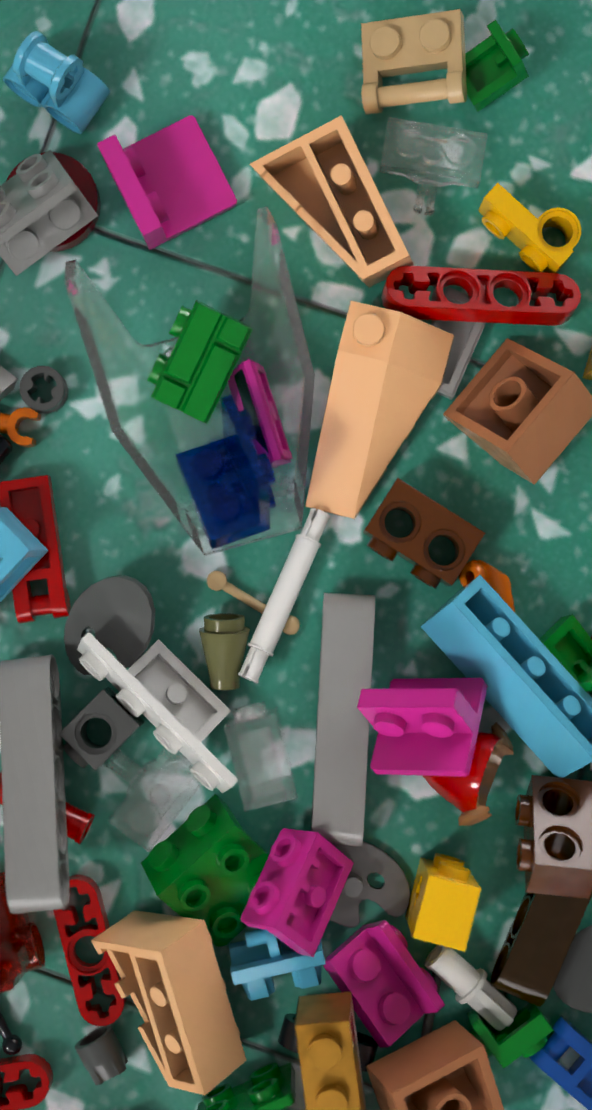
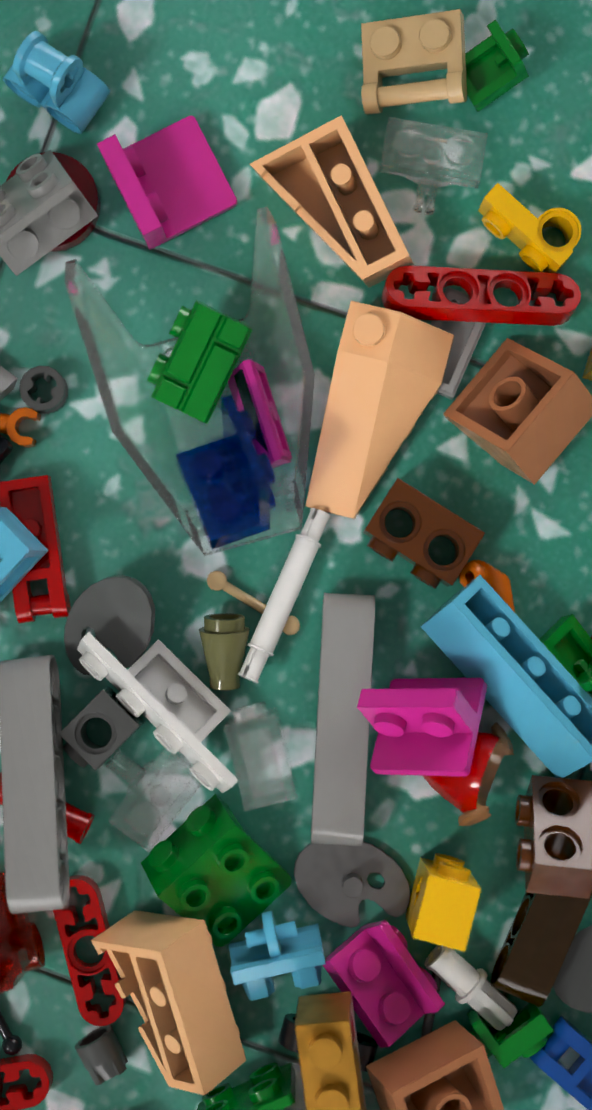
dark pink bracket [240,828,354,957] -> none

